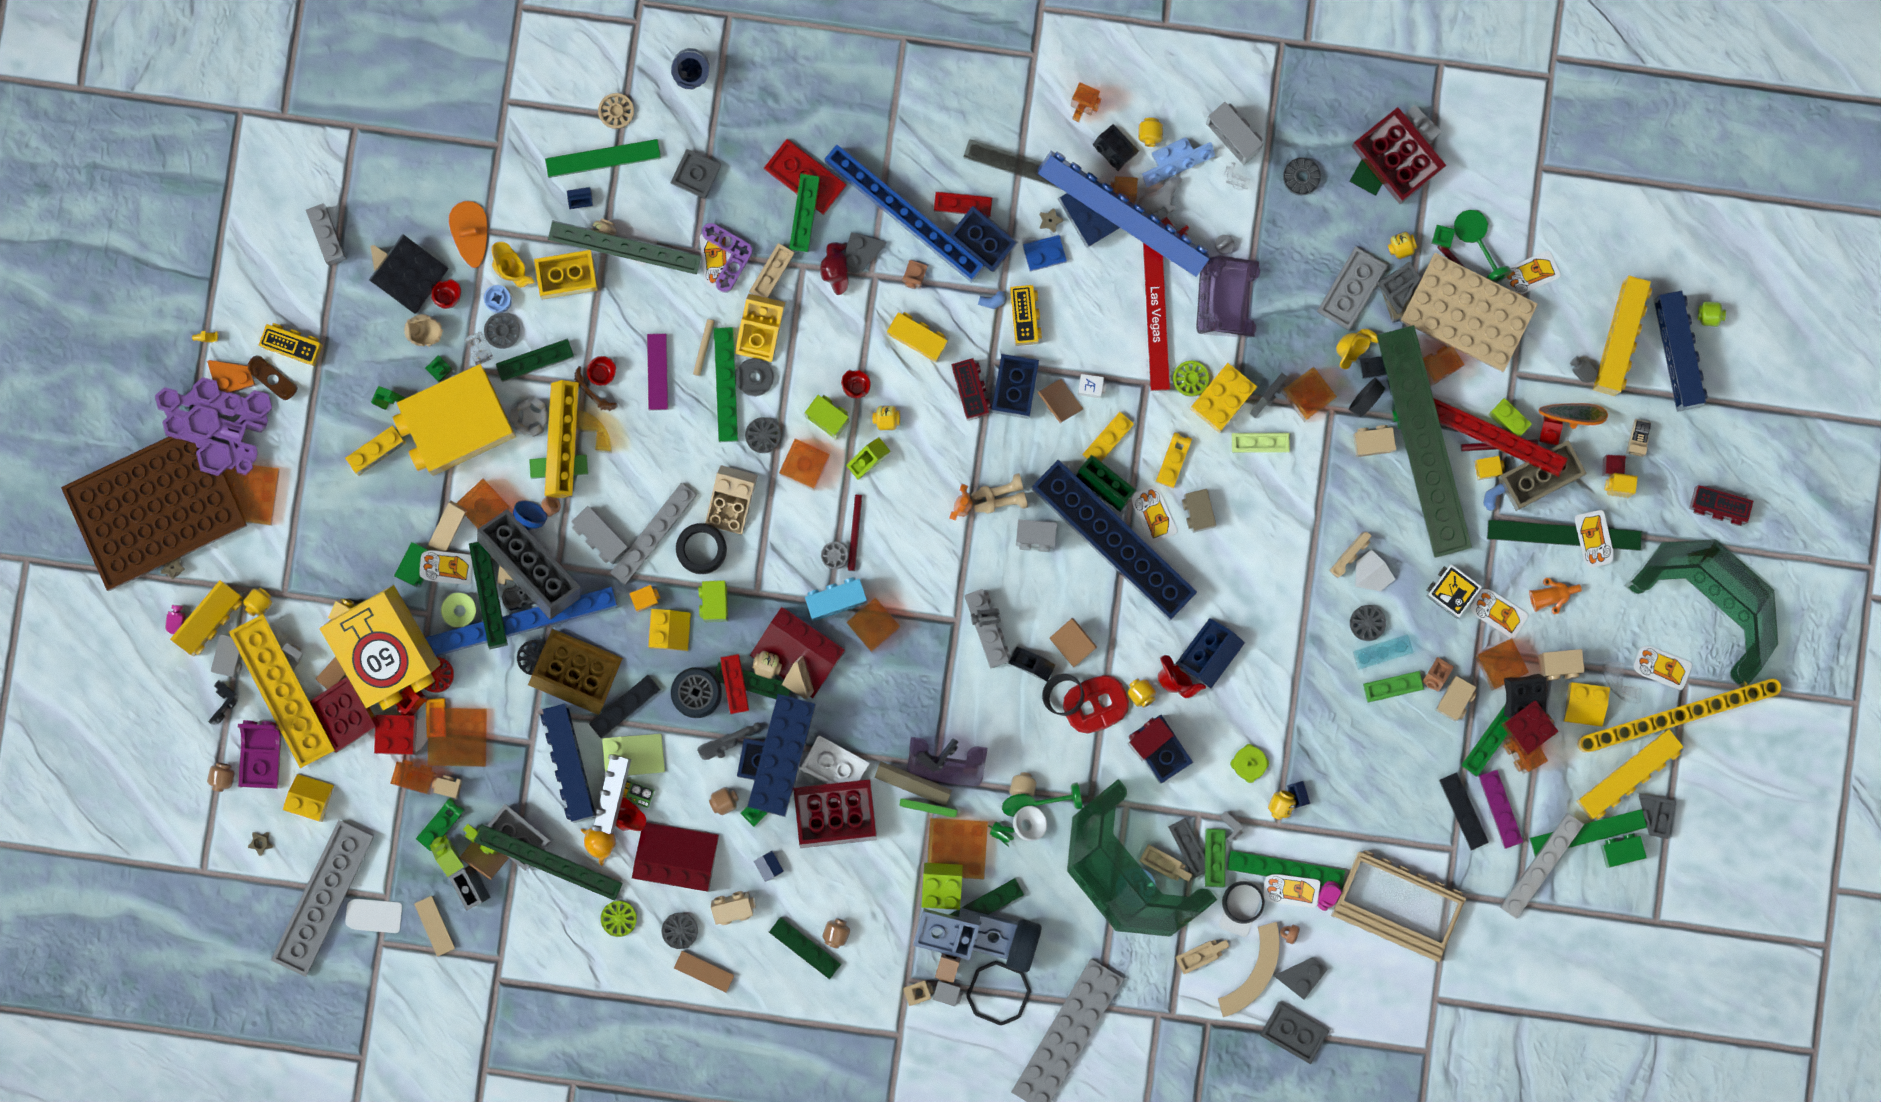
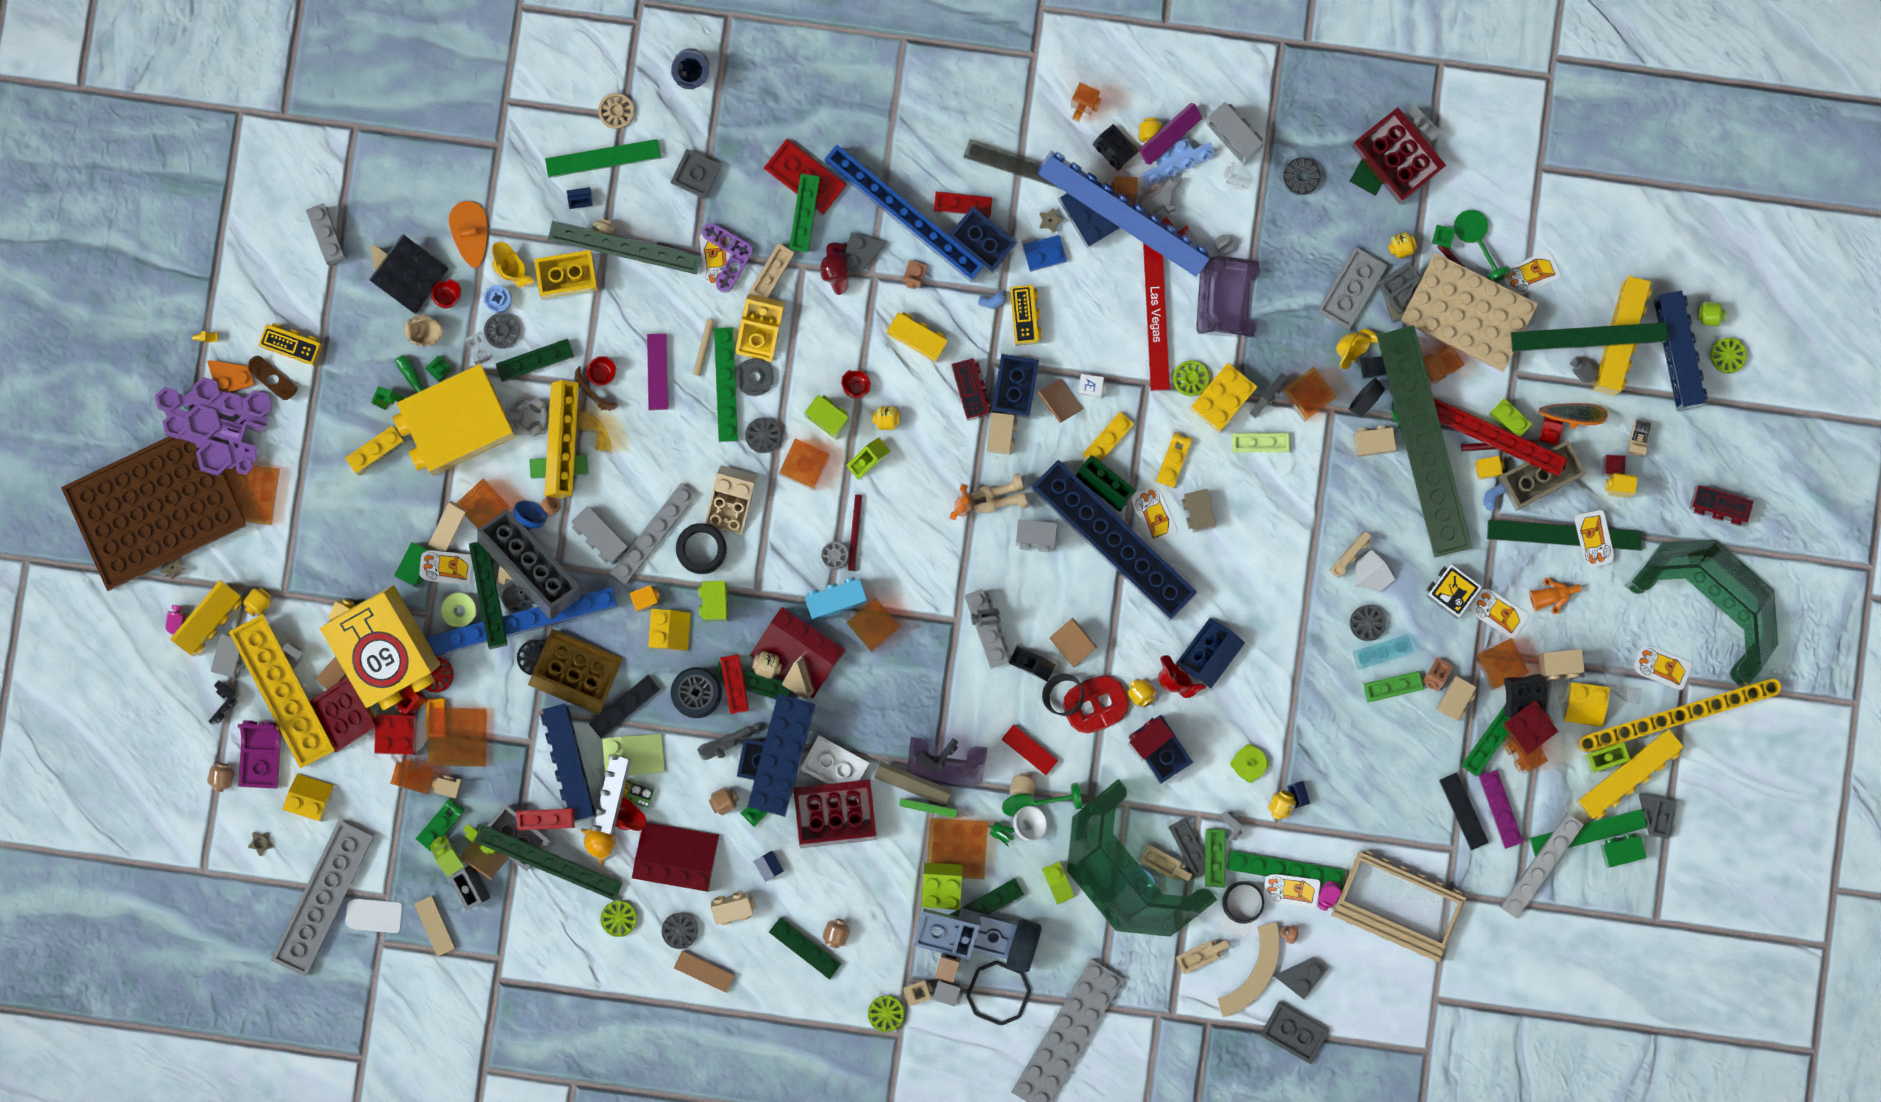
none -> green piece [395,355,424,393]
none -> red tile [516,808,575,830]
none -> lime wheel [868,996,904,1032]
none -> tan brick [986,412,1017,455]
none -> red tile [1001,725,1058,776]
none -> lime slope [1041,861,1075,905]
none -> magenta tile [1138,103,1203,165]
none -> dark green tile [1511,322,1667,352]
none -> lime brick [1584,742,1630,774]
none -> lime wheel [1710,338,1747,374]

